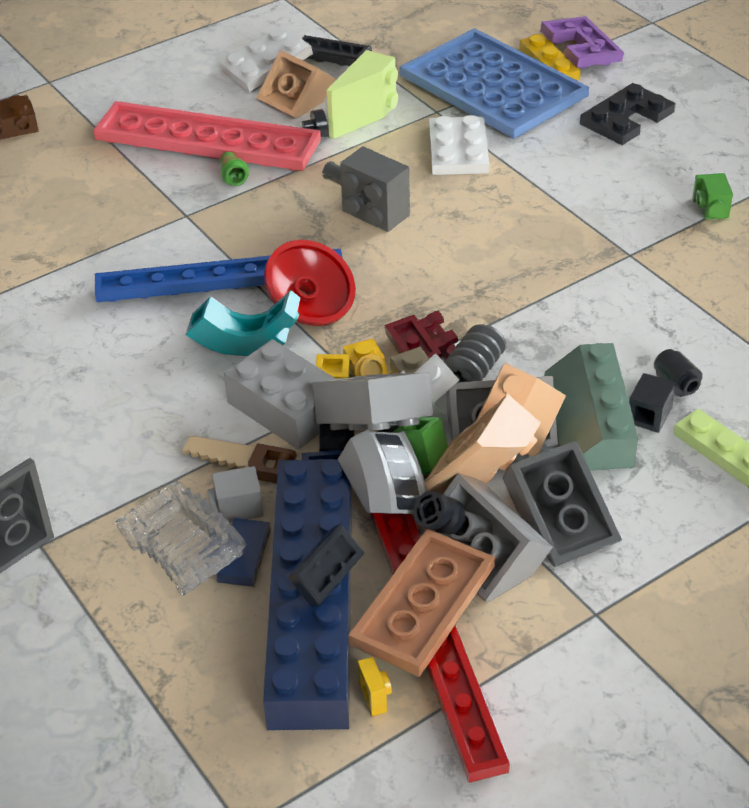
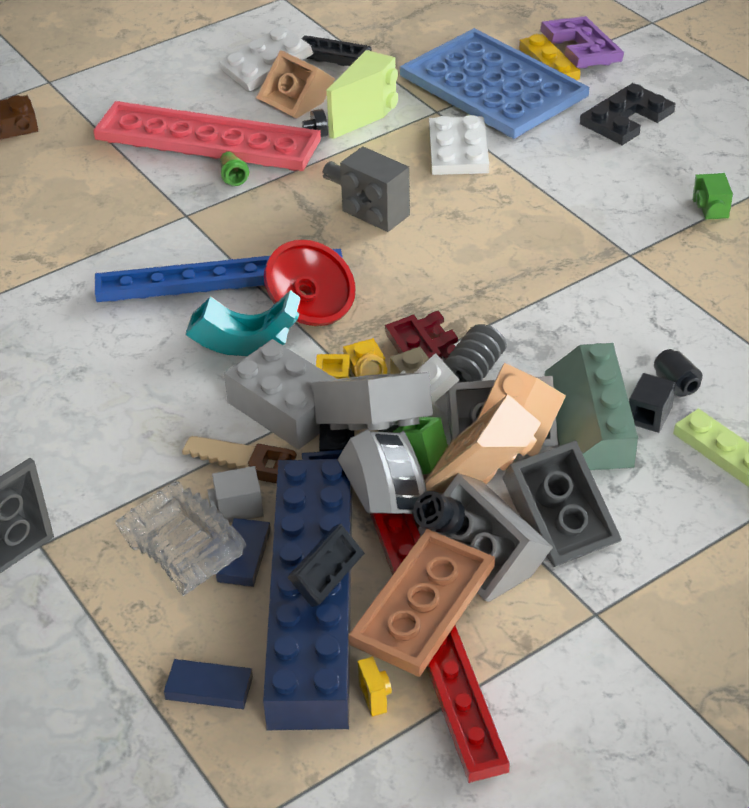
none -> dark blue tile [164,659,253,710]

